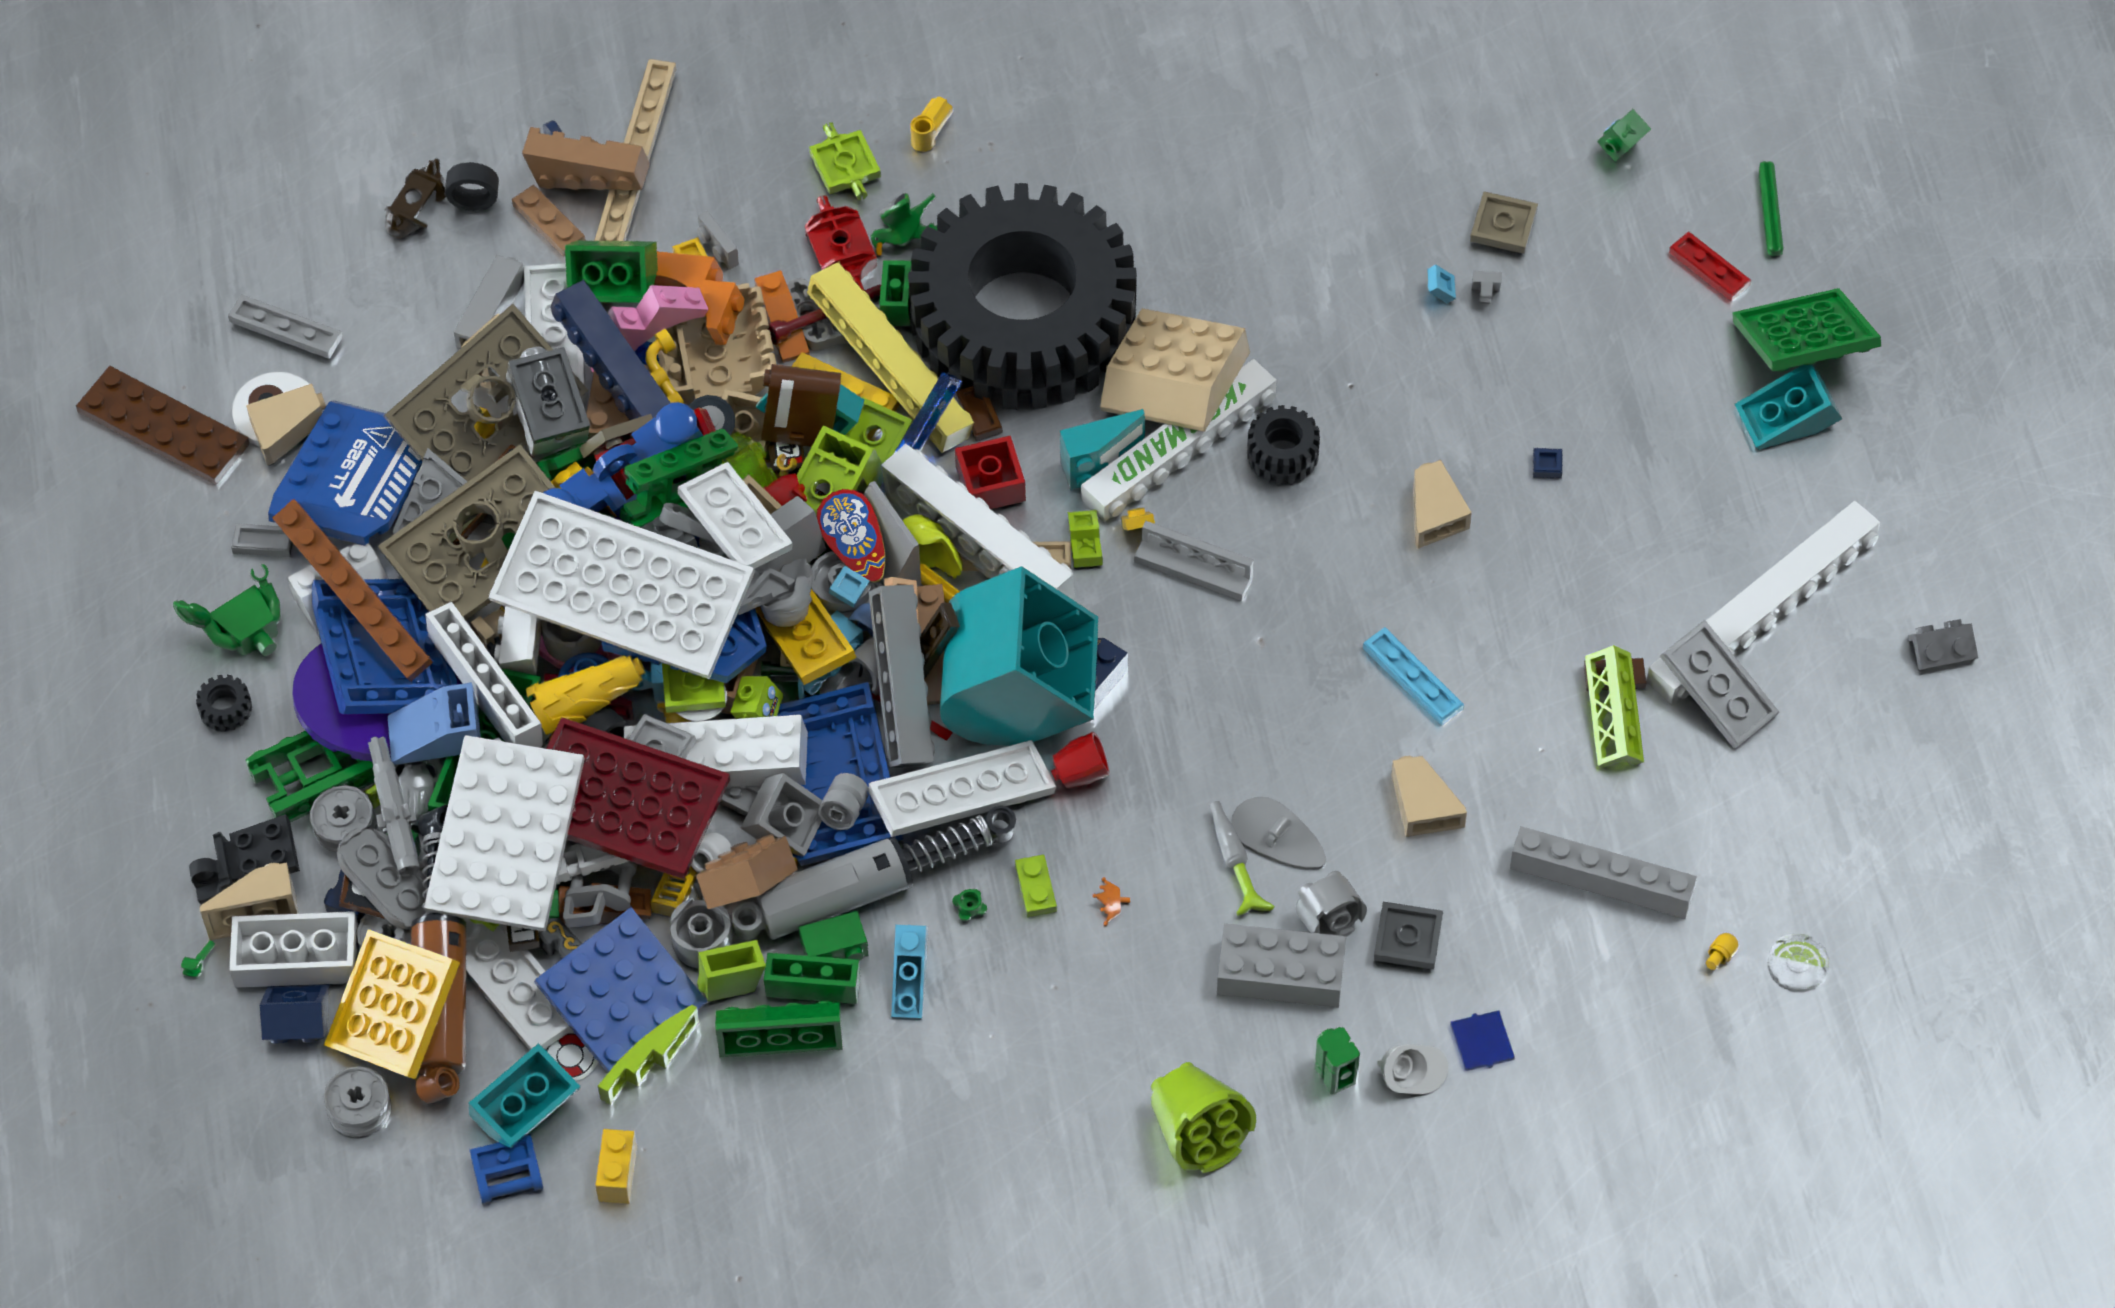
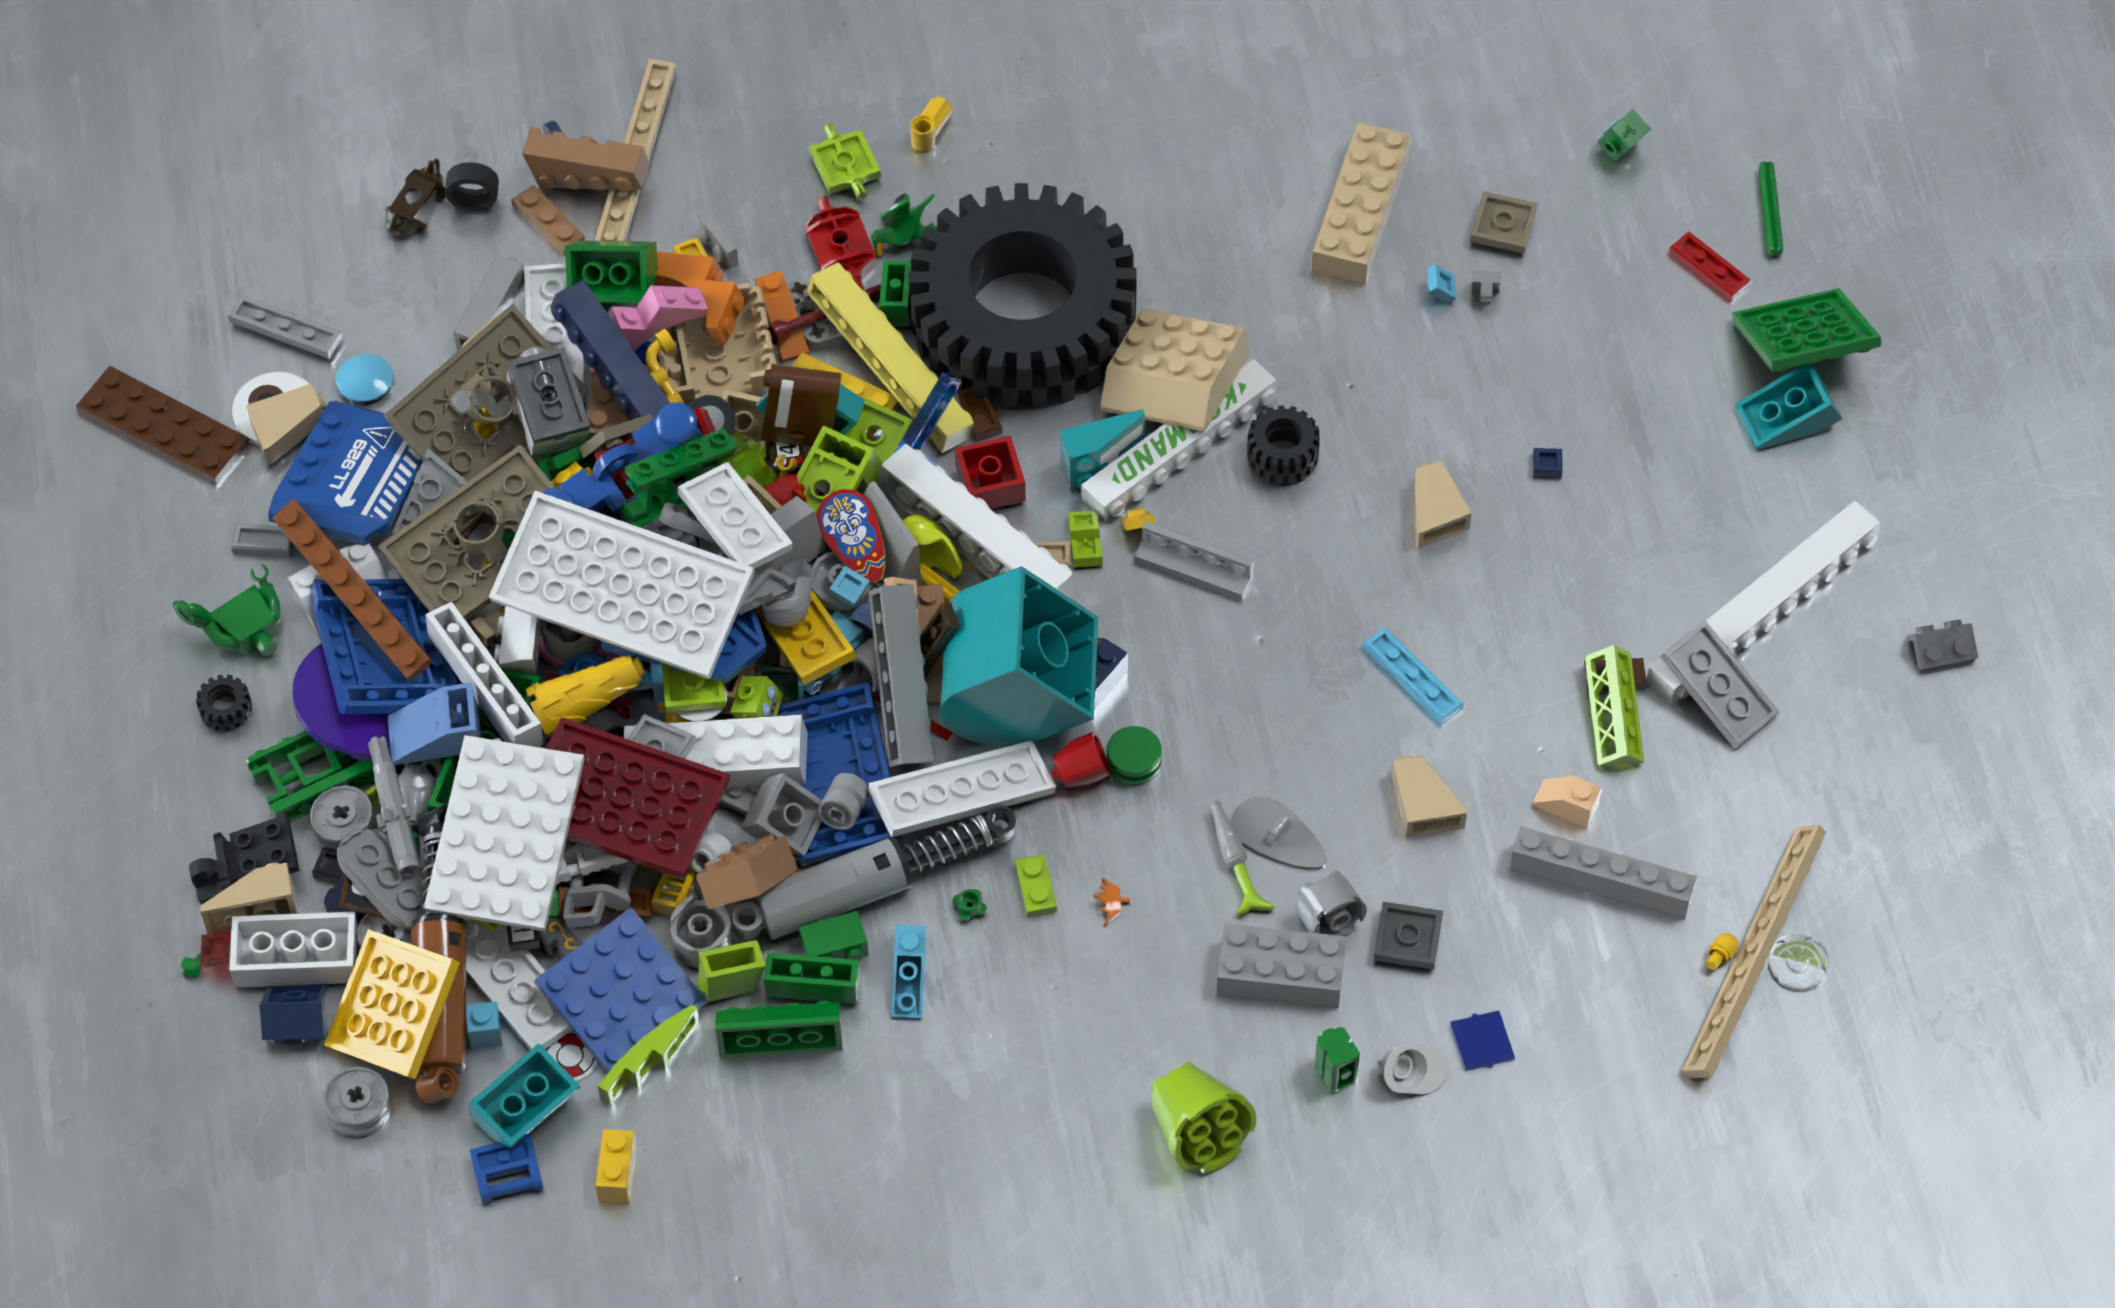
none -> clear red tile [200,930,231,968]
none -> black tile [312,847,341,883]
none -> medium azure dish [336,354,393,405]
none -> medium azure brick [466,1001,503,1049]
none -> green head [1107,726,1162,785]
none -> tan brick [1312,122,1411,284]
none -> light nougat slope [1532,776,1602,828]
none -> tan plate [1682,825,1826,1078]

